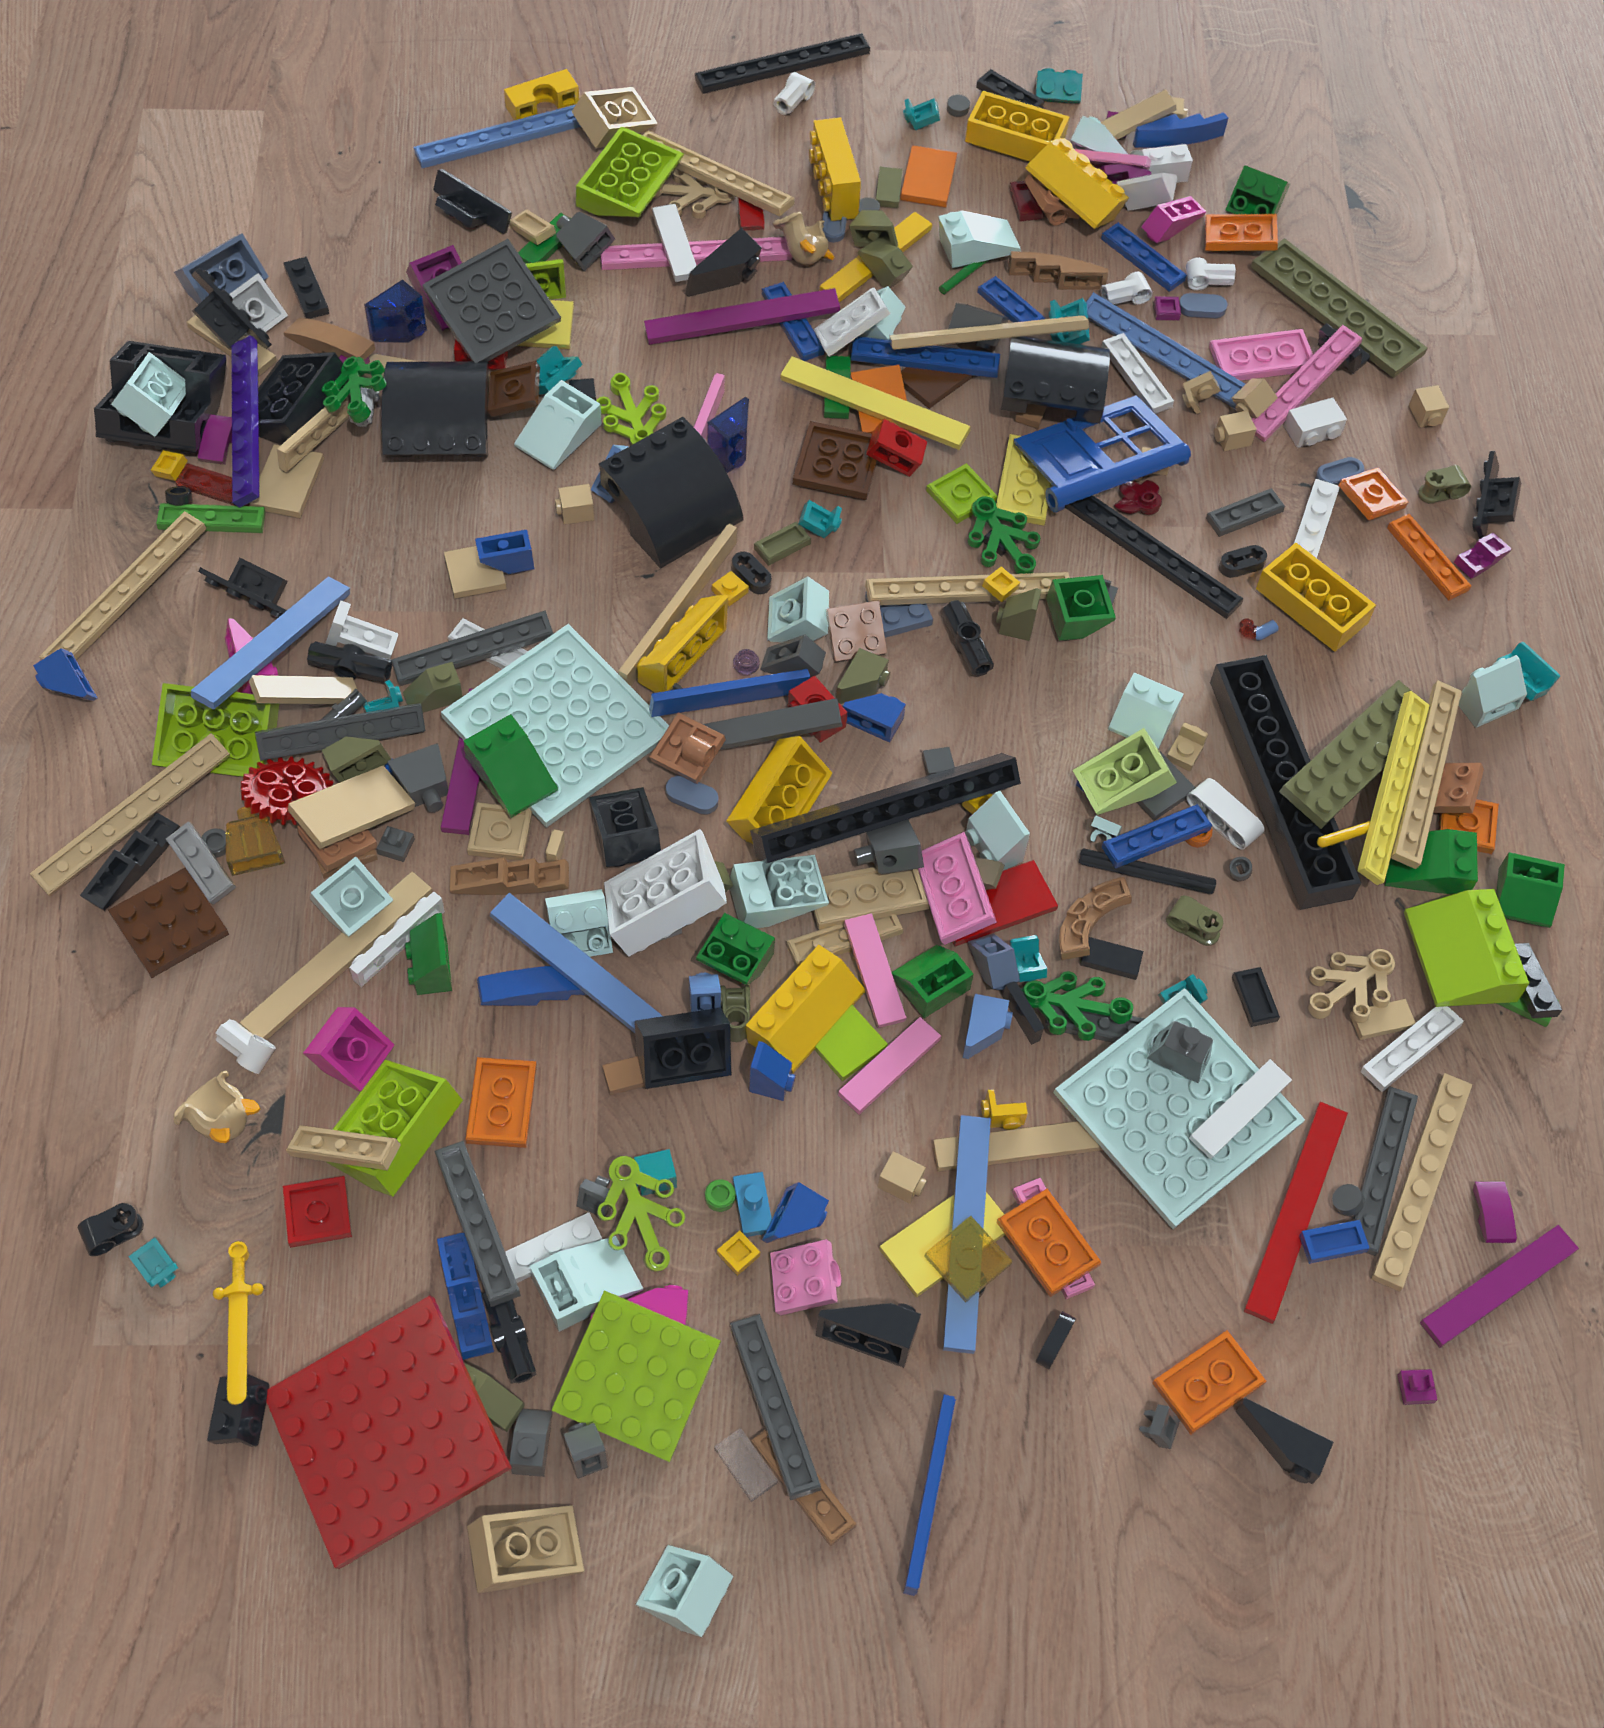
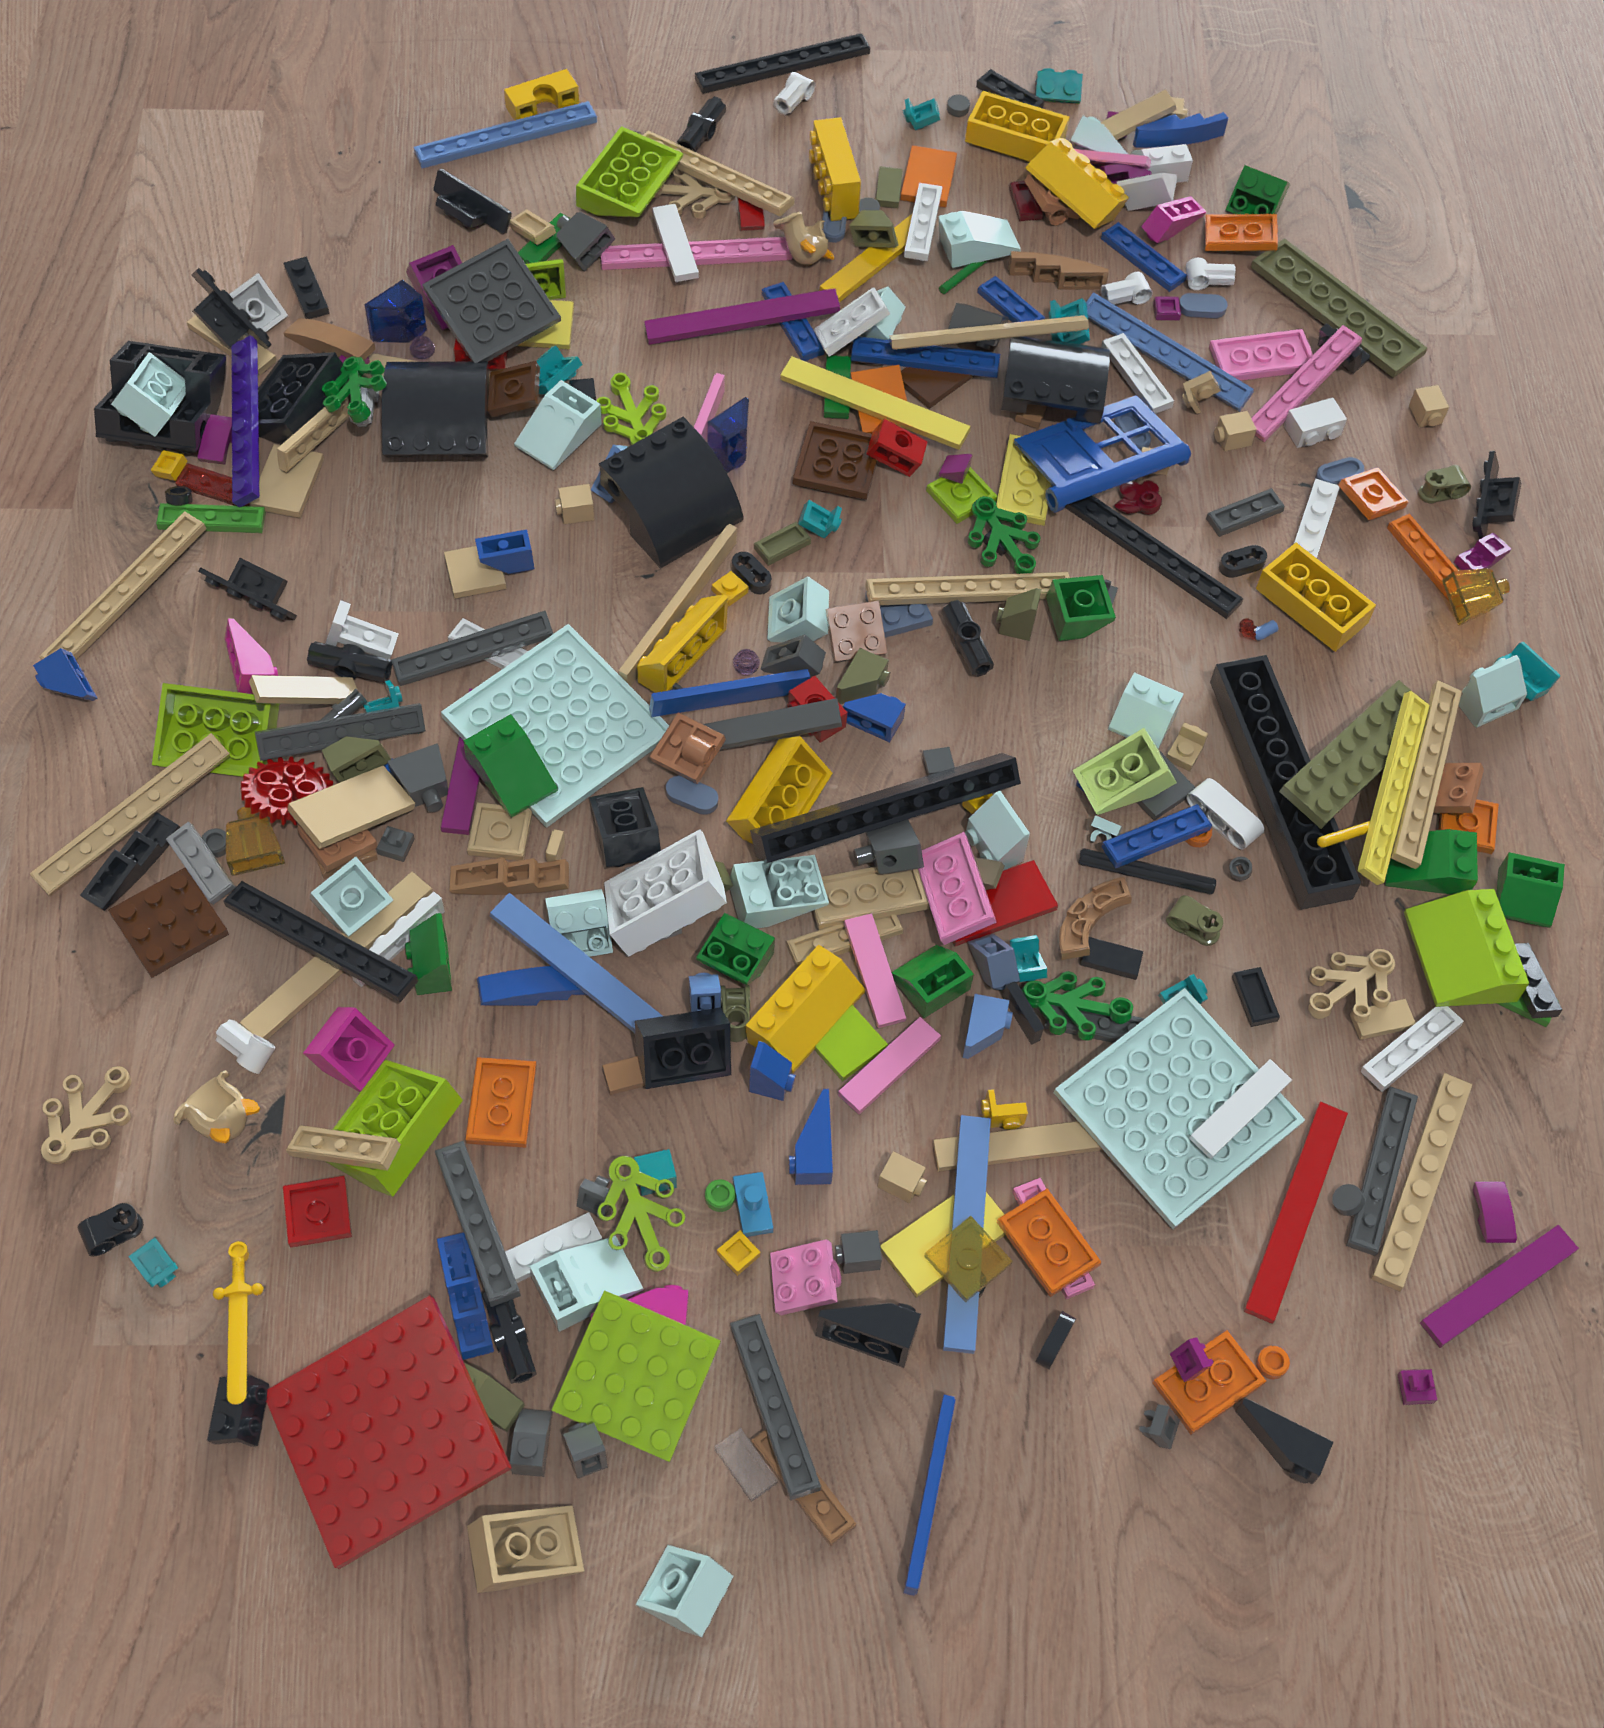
sand blue slope [174,233,269,304] -> none
medium blue tile [191,576,350,710] -> none
olive slope [403,662,463,713] -> none
tan slope [571,87,657,148] -> none
black slope [685,227,762,297] -> none
blue slope [762,1182,829,1243] -> none
olive slope [857,240,913,288] -> none
yellow plate [982,567,1021,602] -> none
dark grey torso [1147,1021,1213,1083] -> none
tan brick [1232,378,1278,418] -> none
blue tile [1299,1220,1370,1264] -> none
none -> tan plant [41,1066,132,1164]
none -> black tile [223,881,419,1002]
none -> clear purple plate [410,336,435,359]
none -> black piece [677,96,726,152]
none -> blue slope [789,1089,833,1185]
none -> dark grey brick [835,1230,882,1274]
none -> white plate [904,183,942,261]
none -> magenta slope [939,454,972,484]
none -> sand blue tile [1114,412,1151,451]
none -> magenta tile [1170,1337,1214,1382]
none -> orange tile [1256,1346,1290,1380]
none -> clear yellow torso [1442,568,1510,626]

